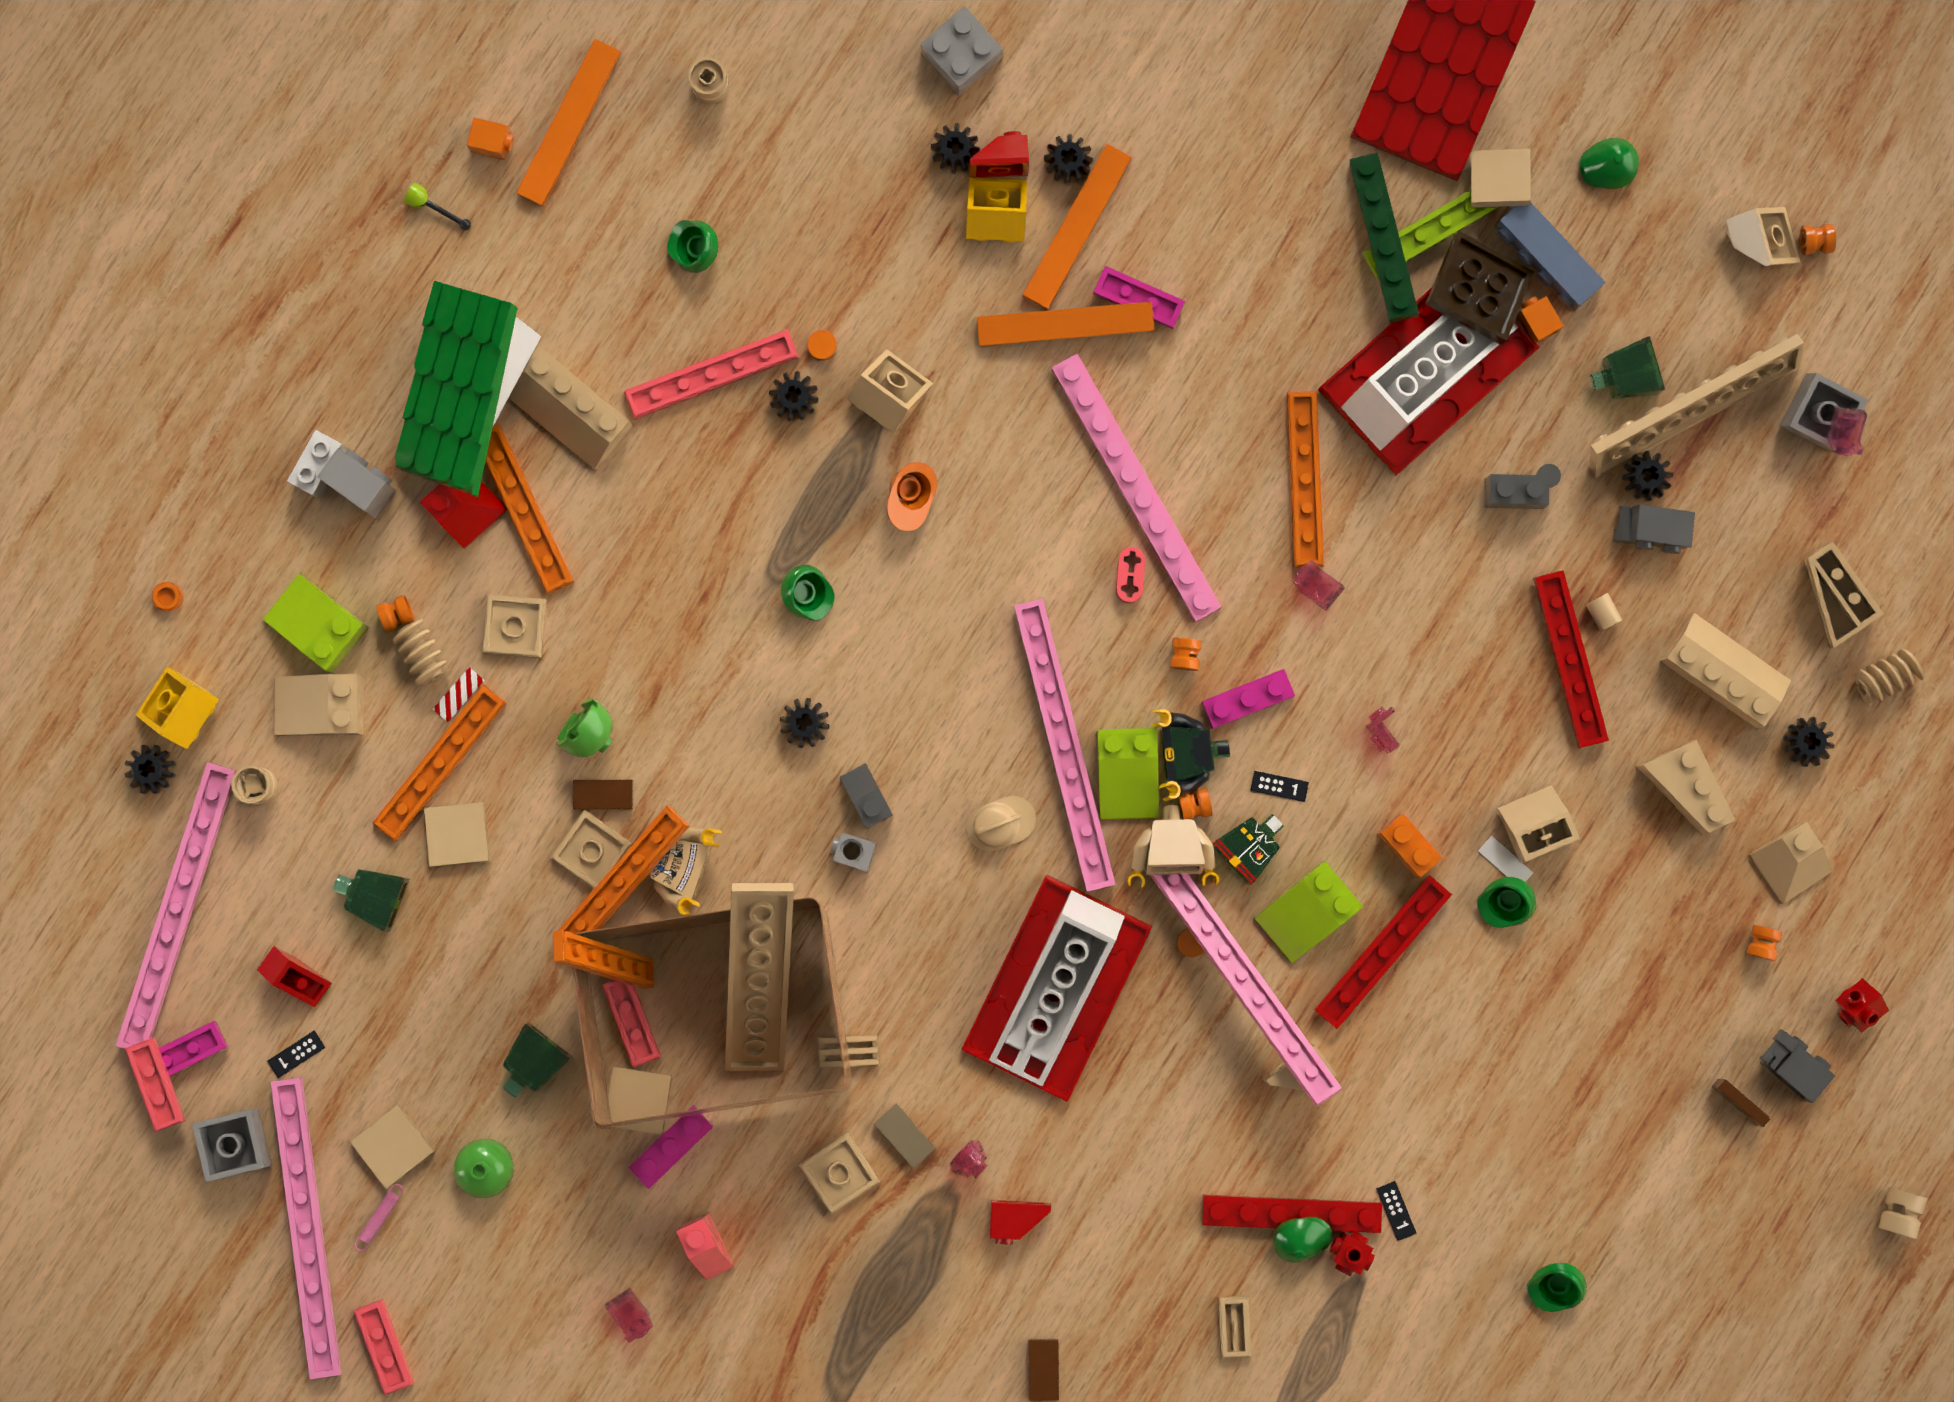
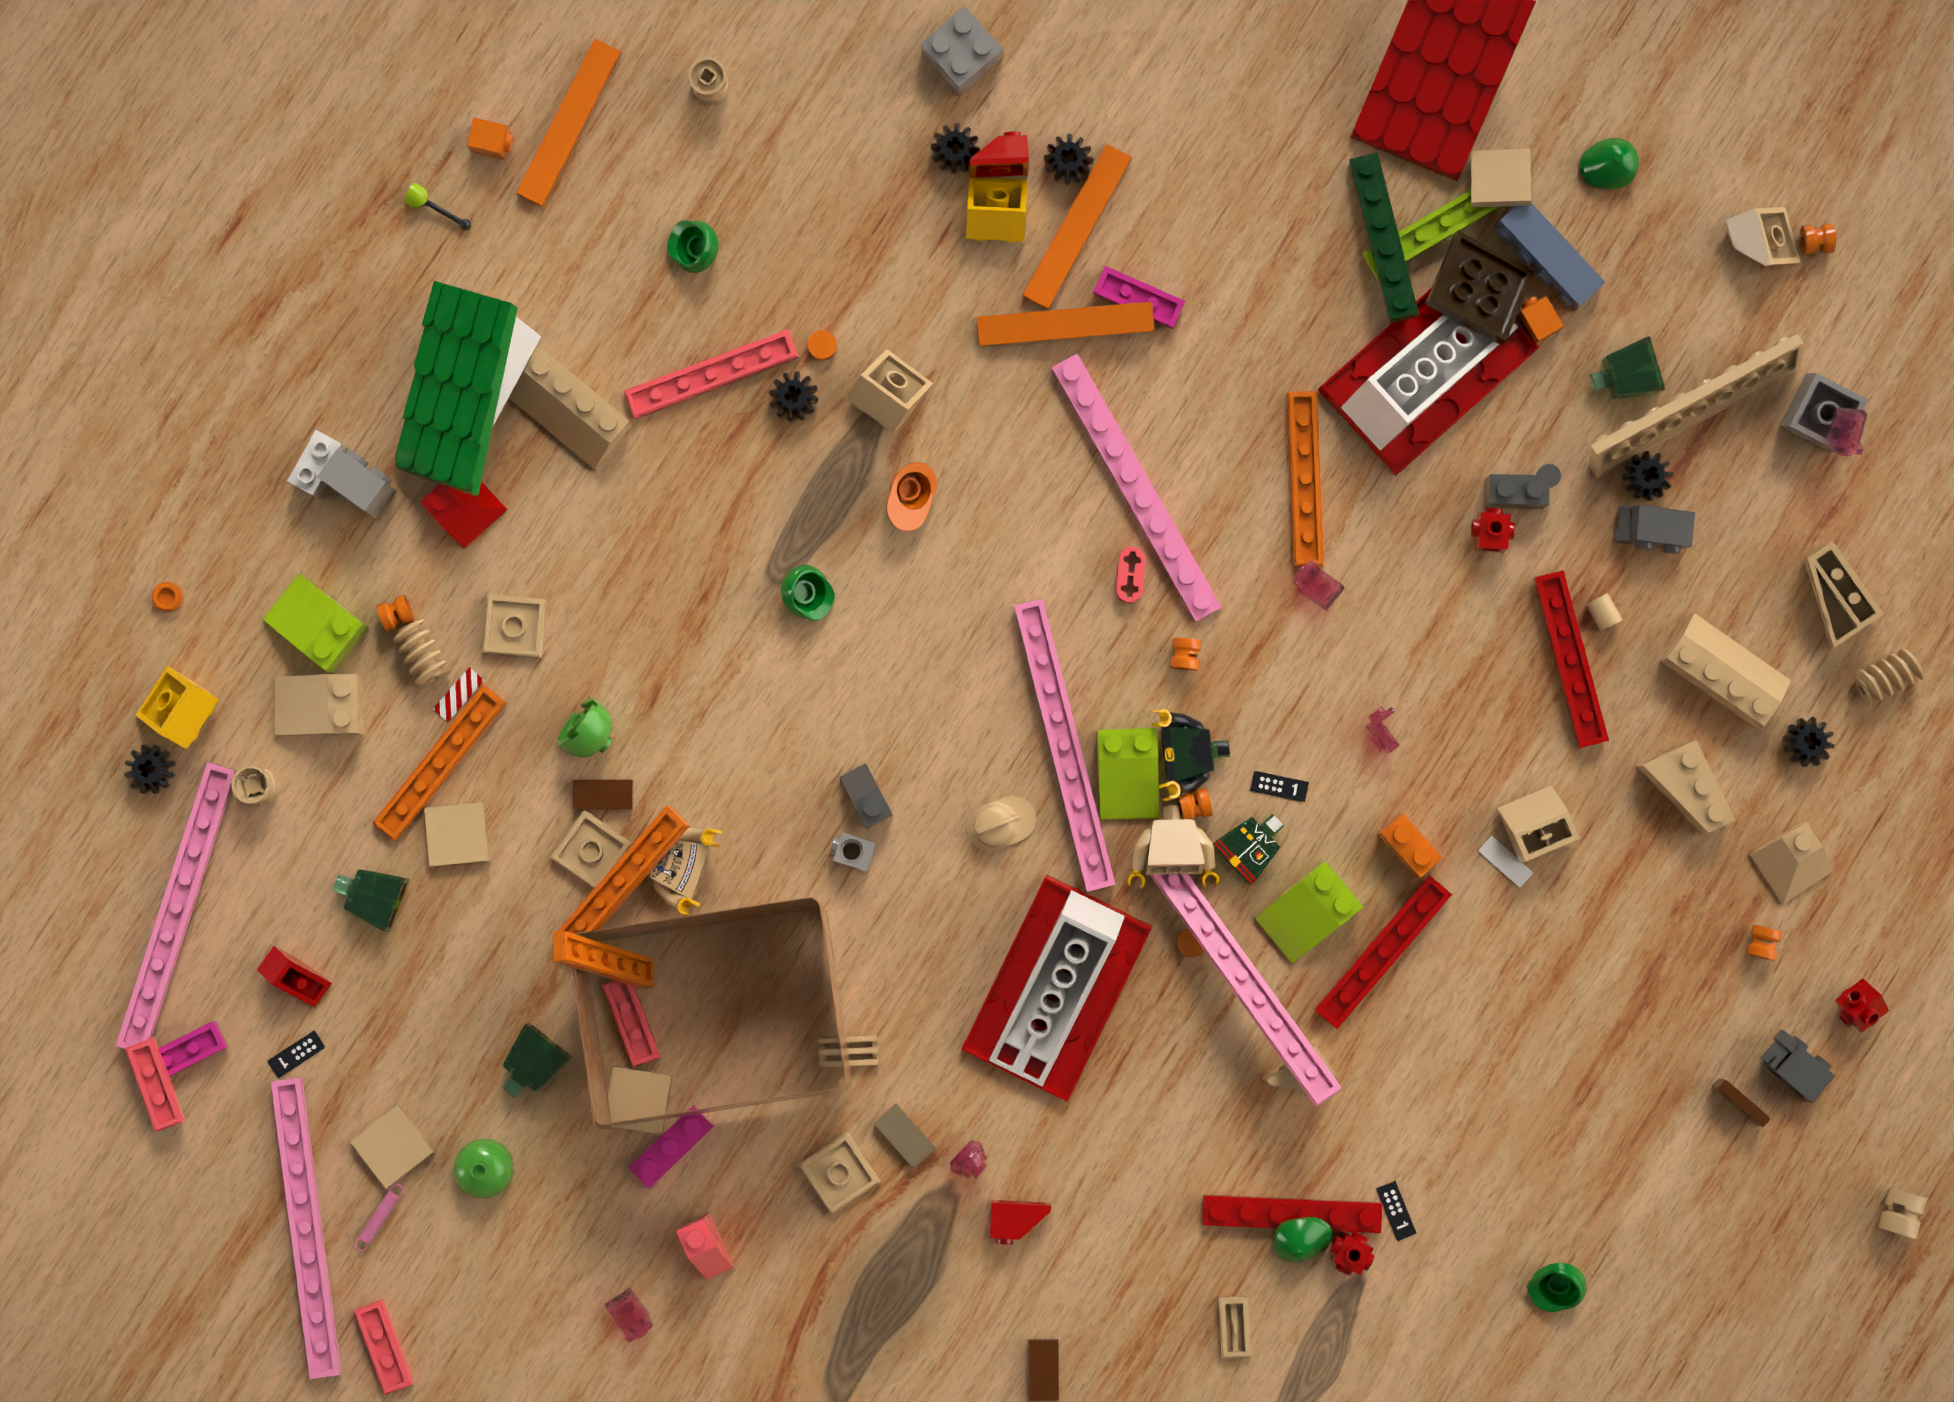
light grey brick [192,1107,272,1182] -> none
orange tile [485,424,574,595] -> none
tan plate [724,883,794,1071] -> none
black gear [780,698,830,748] -> none
dark pink plate [1202,669,1295,729] -> none
green hat [1477,877,1536,928] -> none
none -> red brick [1471,508,1515,553]

